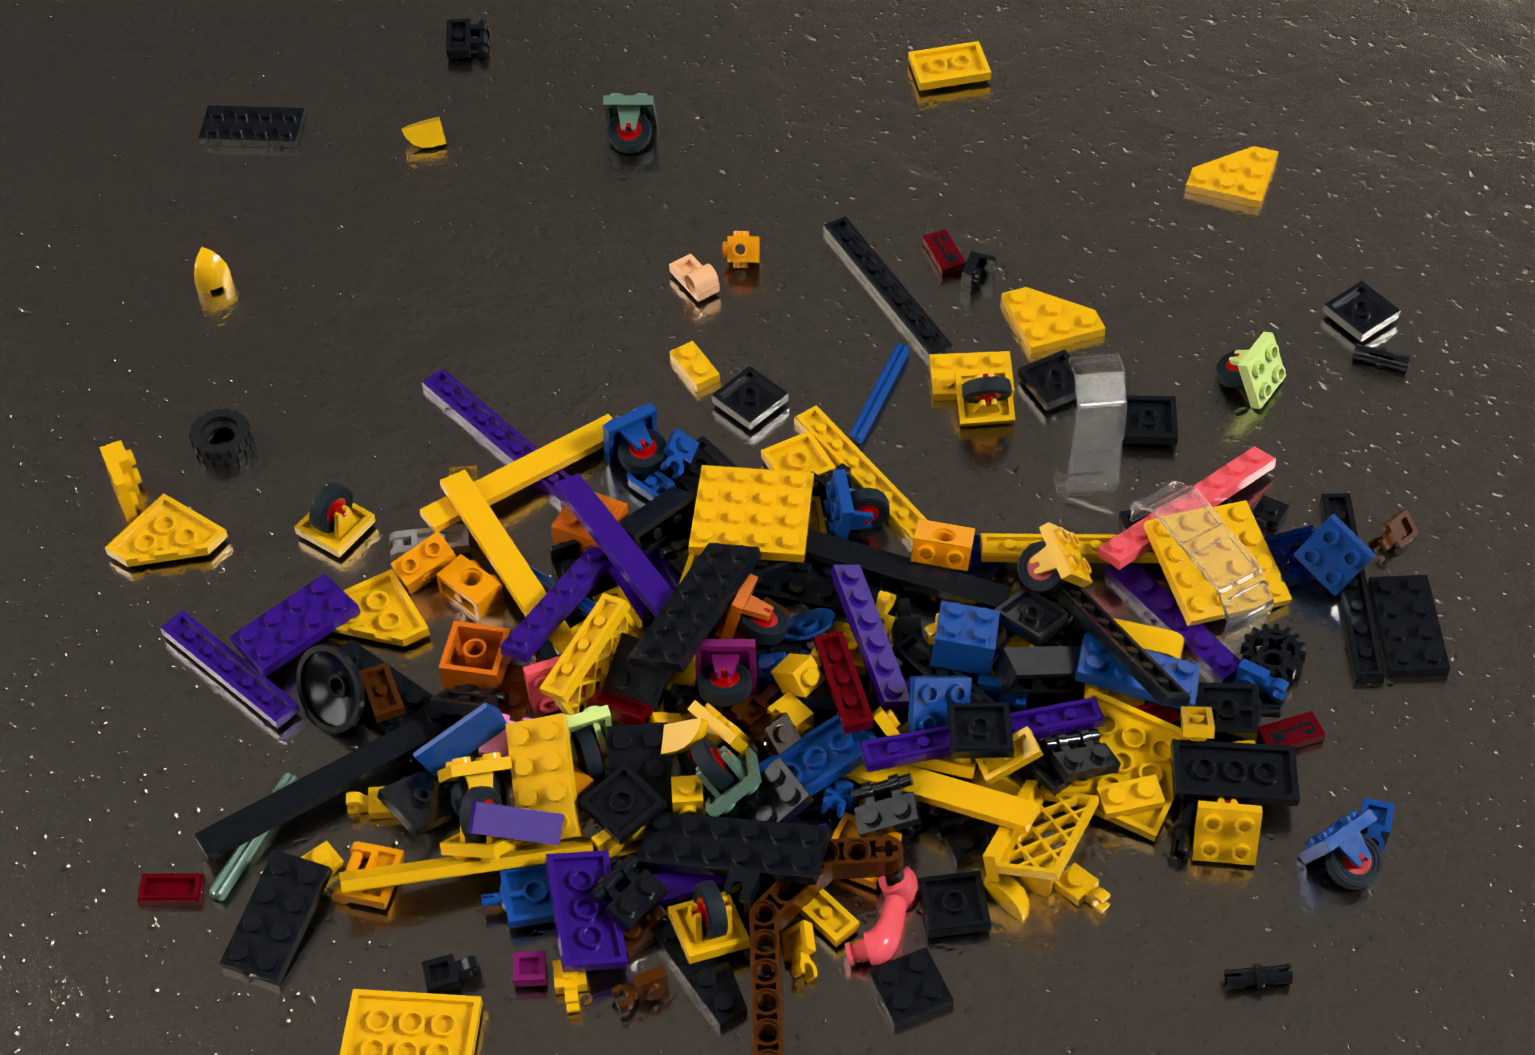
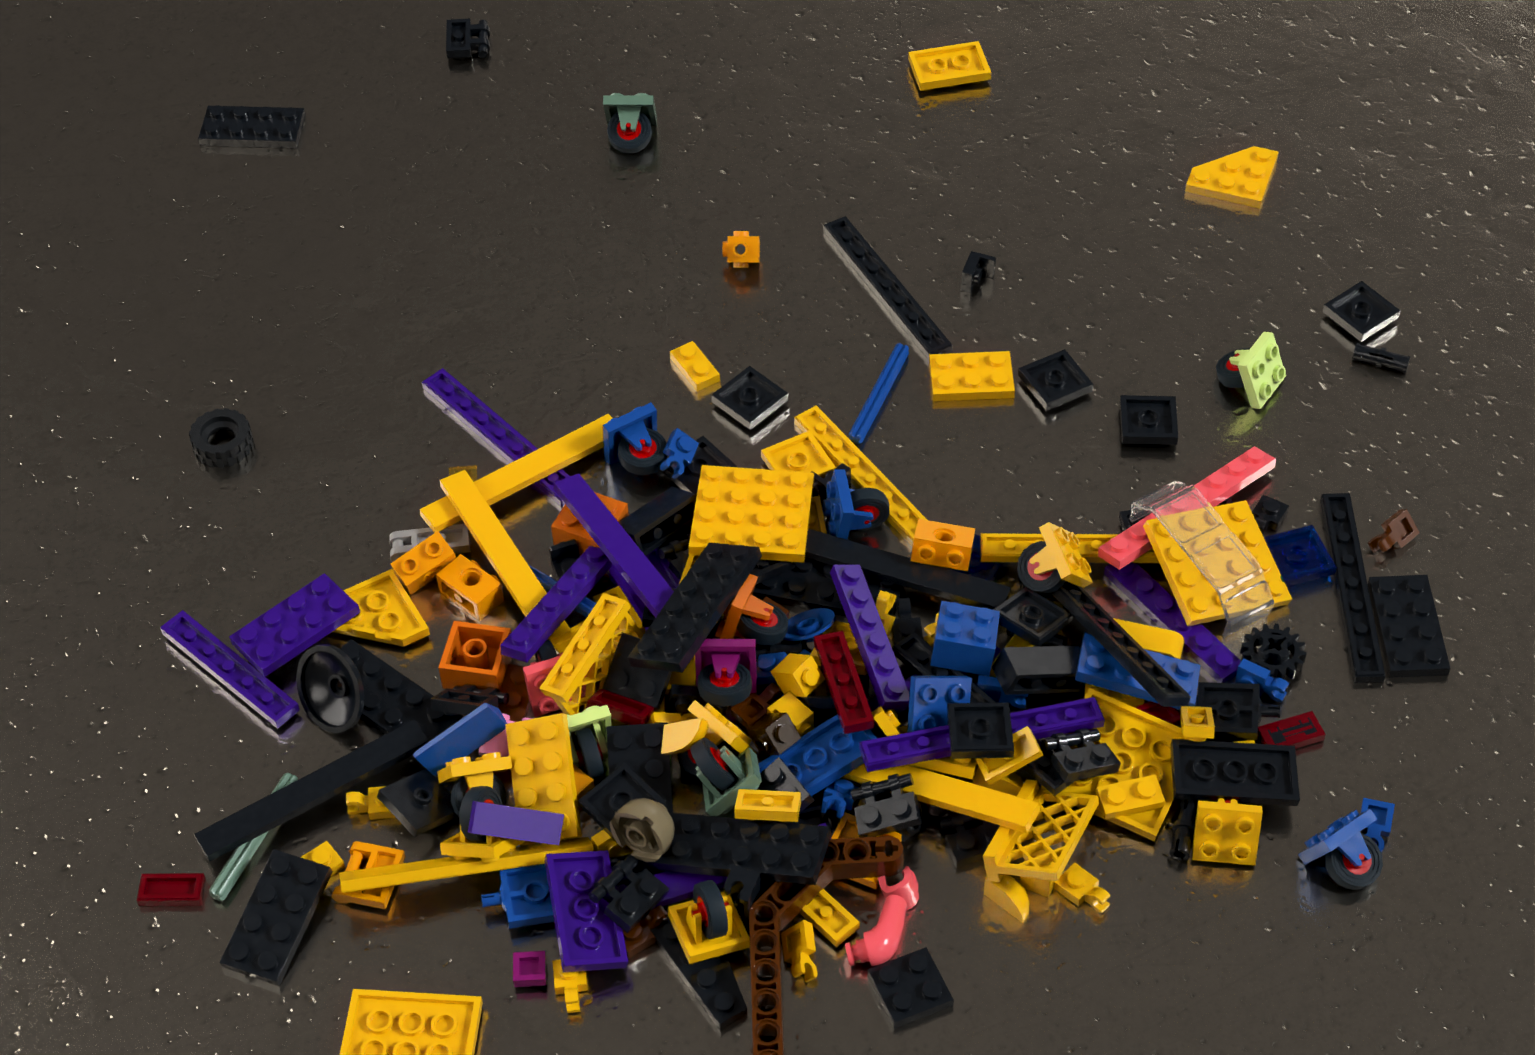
yellow plate [99,440,142,522] -> none
yellow plate [105,493,228,567] -> none
yellow brick [194,247,233,295] -> none
plate [295,482,376,558] -> none
reddish brown plate [359,662,406,723] -> none
yellow brick [401,117,446,148] -> none
black plate [421,953,482,994] -> none
reddish brown plate [612,965,669,1013] -> none
blue plate [627,471,675,501] -> none
light nougat plate [669,254,720,302] -> none
yellow brick [671,775,705,816] -> none
black plate [918,870,992,938] -> none
dark red tile [922,229,966,276] -> none
yellow plate [955,367,1015,427] -> none
yellow plate [1001,287,1106,355] -> none
clear windscreen [1053,352,1127,497] -> none
black pin [1224,963,1293,990] -> none
blue plate [1293,514,1376,596] -> none
none -> dark tan cylinder [610,798,675,862]
none -> yellow plate [734,789,801,822]

